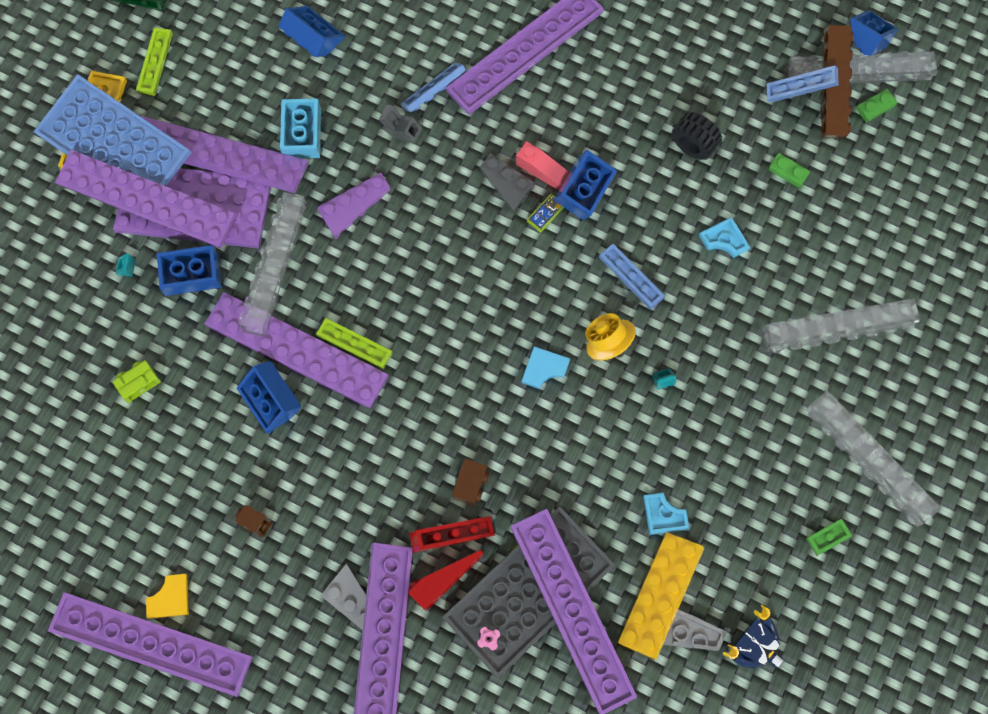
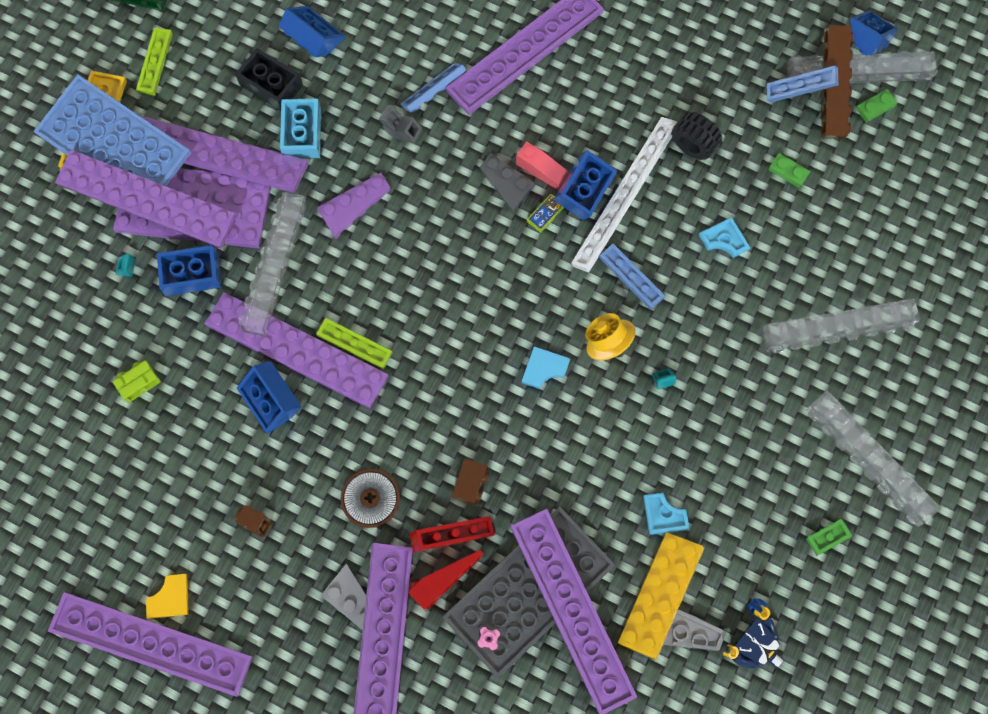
none -> black brick [235,48,303,111]
none -> piece [341,469,400,528]
none -> white plate [572,117,678,273]
none -> blue plate [748,598,769,619]

